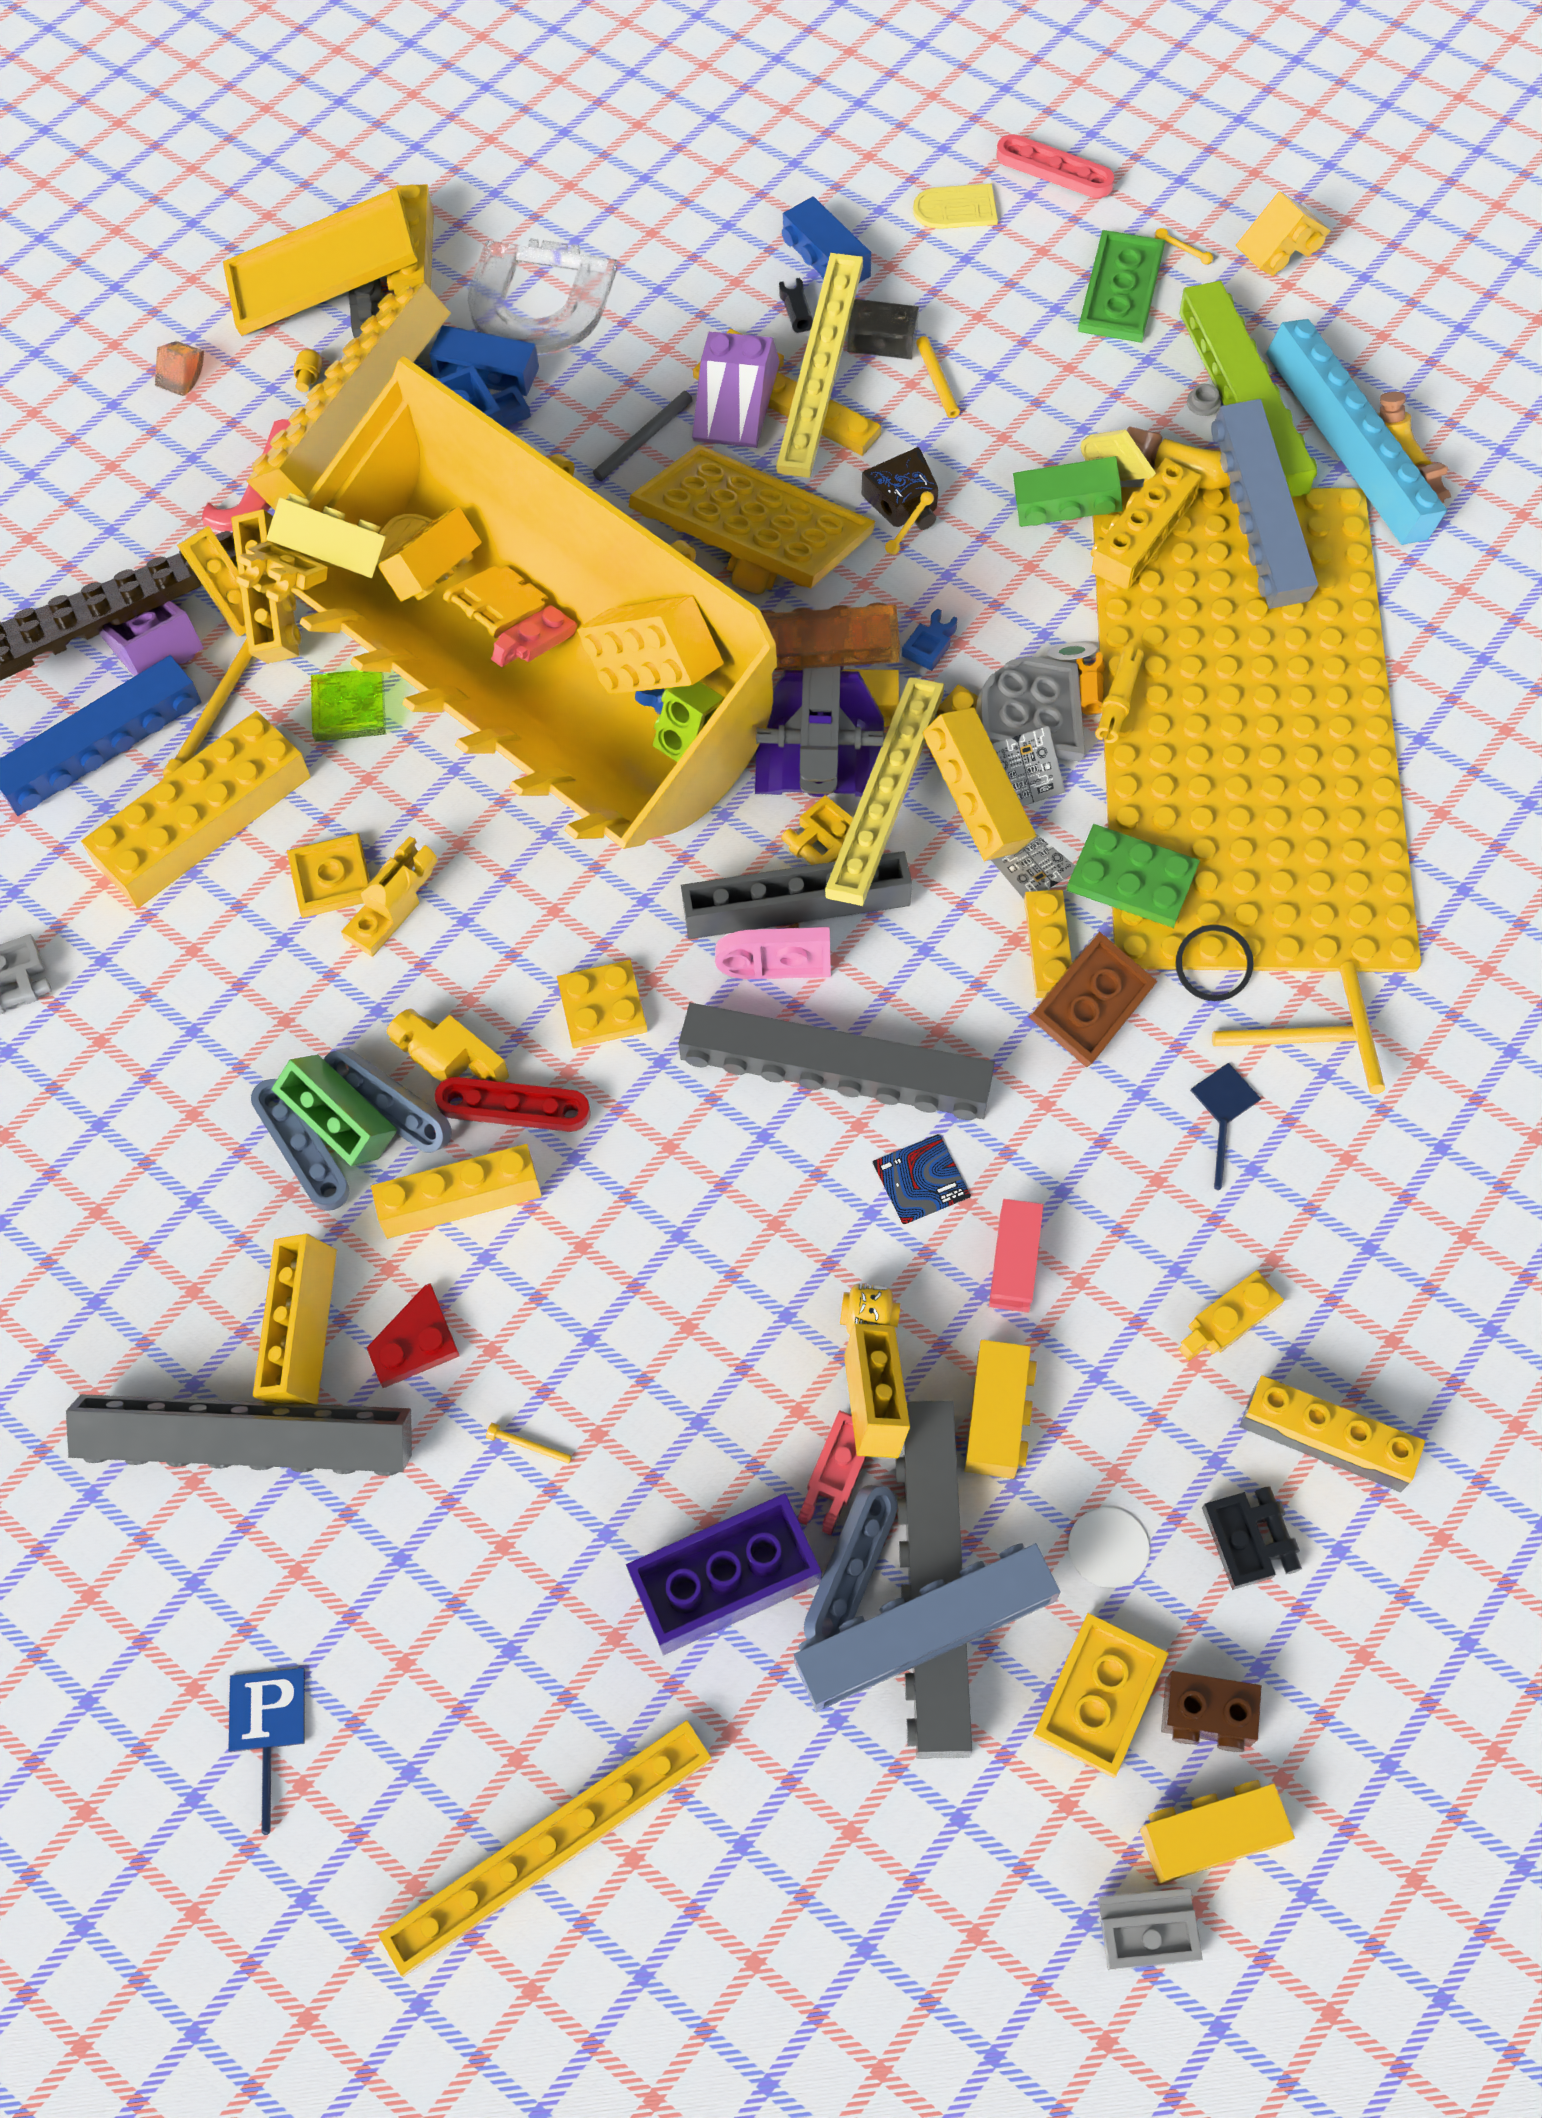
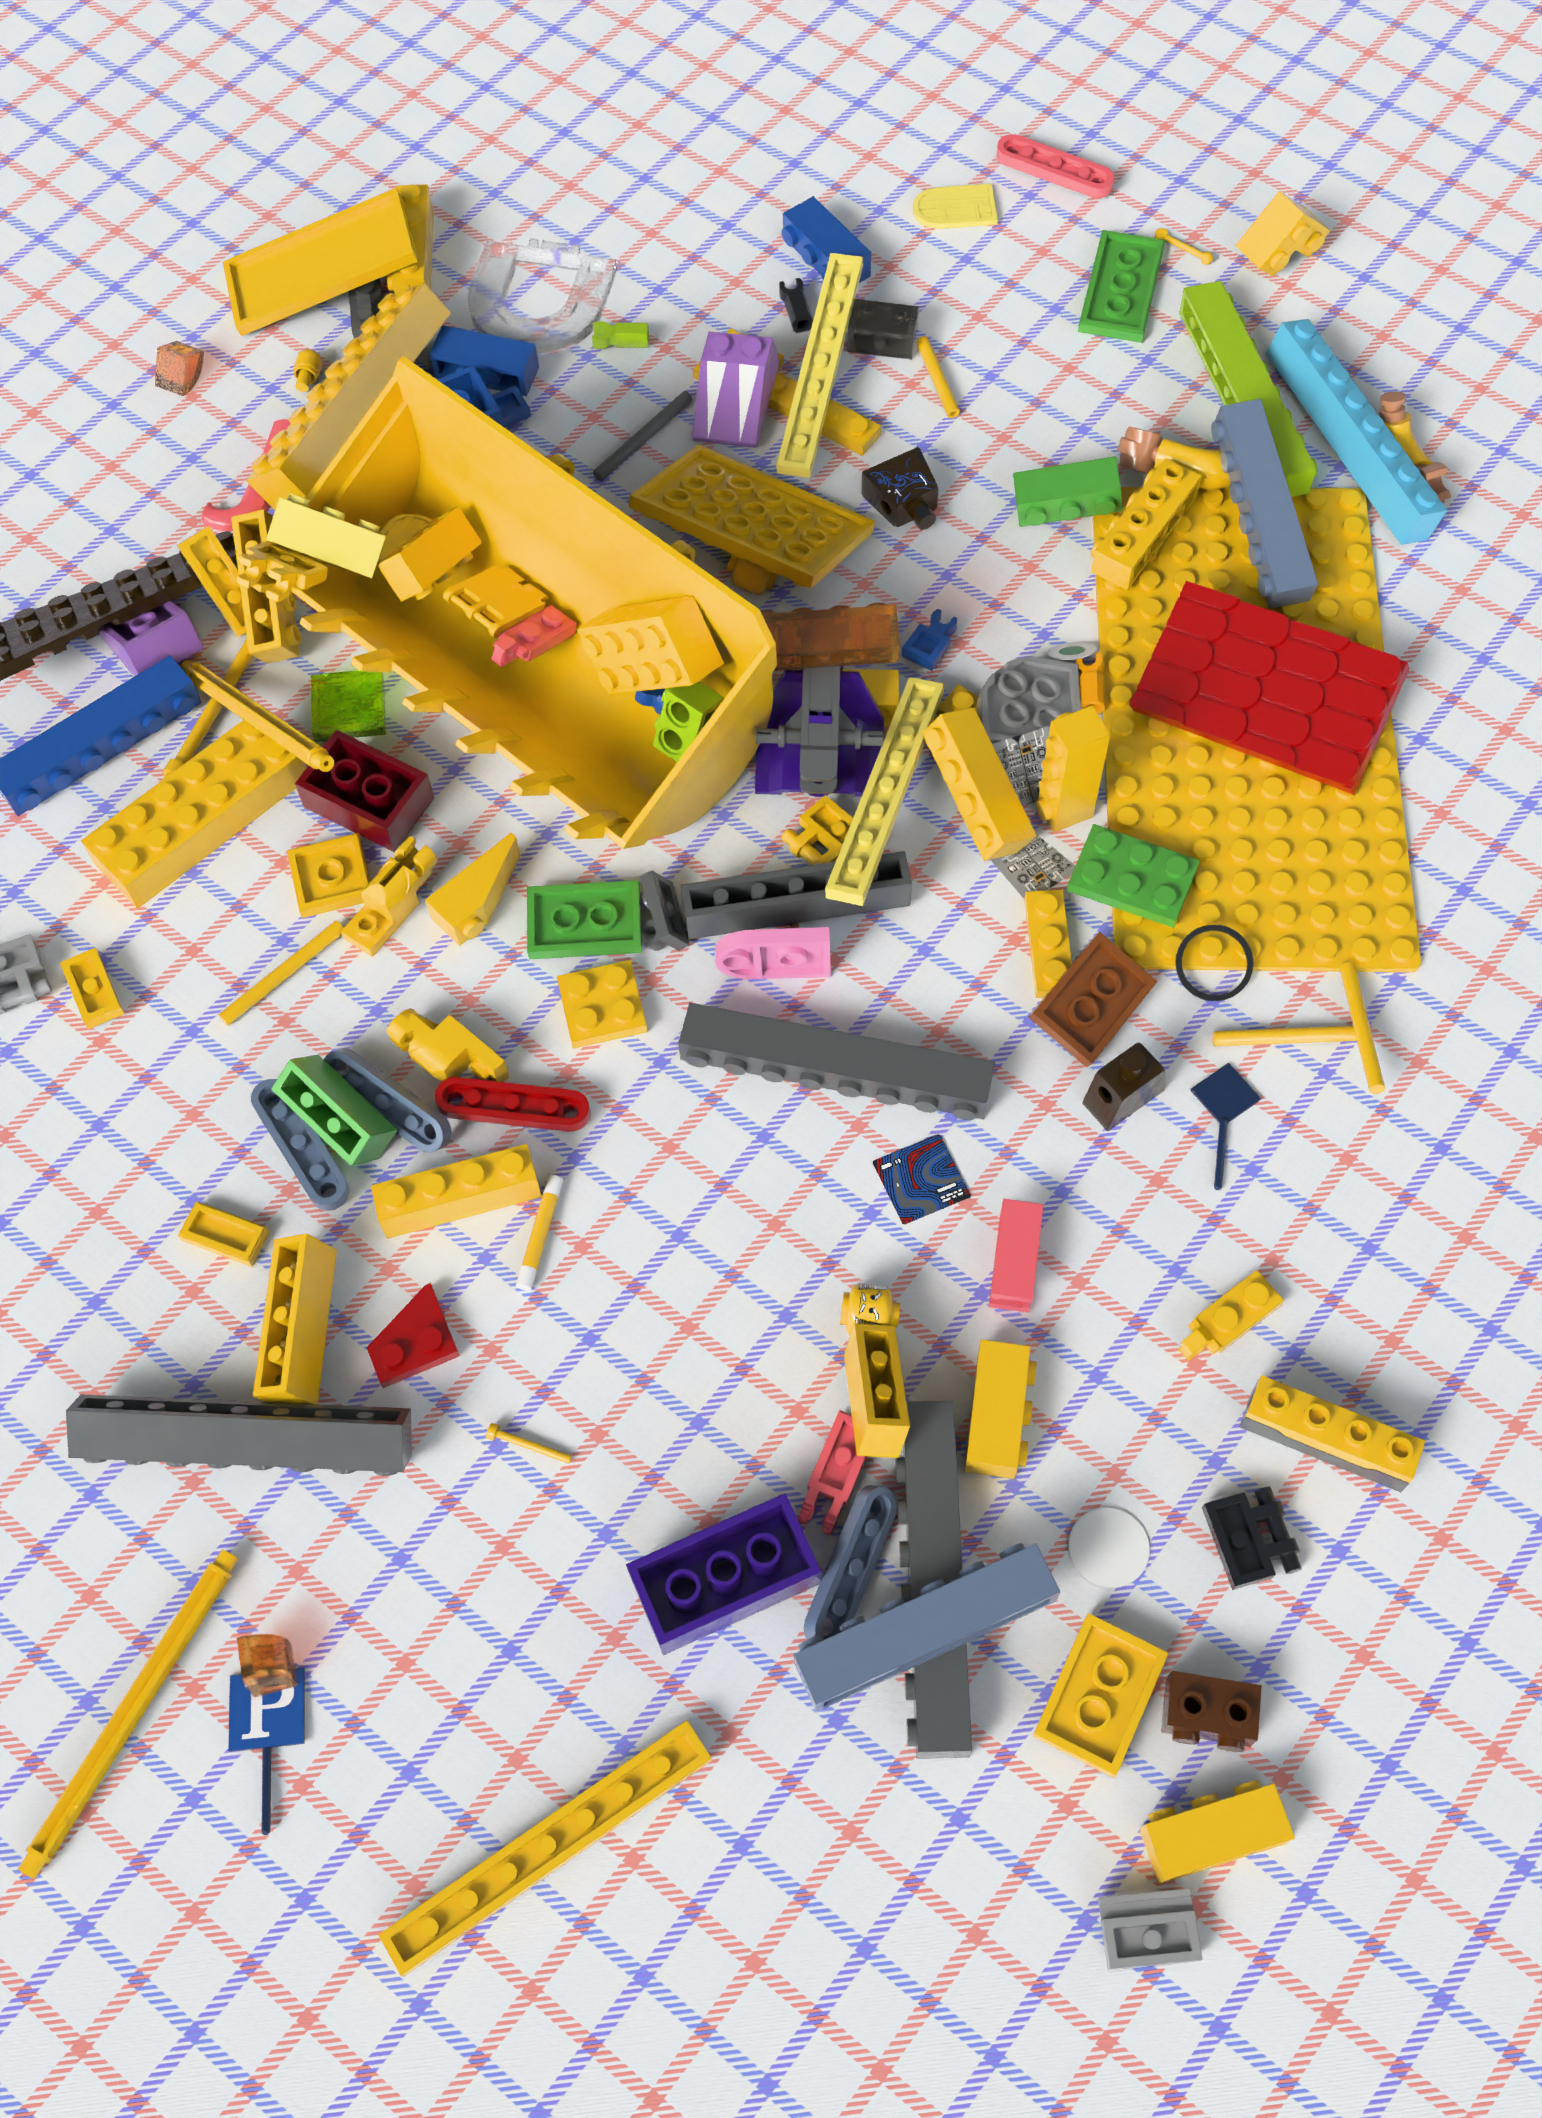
yellow hinge [885,491,934,555] -> none
light yellow window [1080,429,1156,481] -> none
yellow pin [1095,646,1144,743] -> none
light grey plate [1187,384,1221,416] -> none
none -> yellow piece [18,1549,238,1879]
none -> yellow plate [60,948,124,1030]
none -> yellow tile [178,1201,270,1267]
none -> yellow piece [180,660,334,772]
none -> yellow bar [218,920,344,1026]
none -> clear orange brick [237,1634,298,1698]
none -> dark red brick [295,730,435,853]
none -> yellow slope [425,833,520,946]
none -> yellow bar [516,1175,564,1291]
none -> bright green plate [527,880,642,959]
none -> lime bar [592,321,649,349]
none -> dark grey plate [640,870,689,951]
none -> yellow brick [1035,705,1110,833]
none -> dark brown torso [1082,1042,1165,1132]
none -> red piece [1129,581,1410,795]

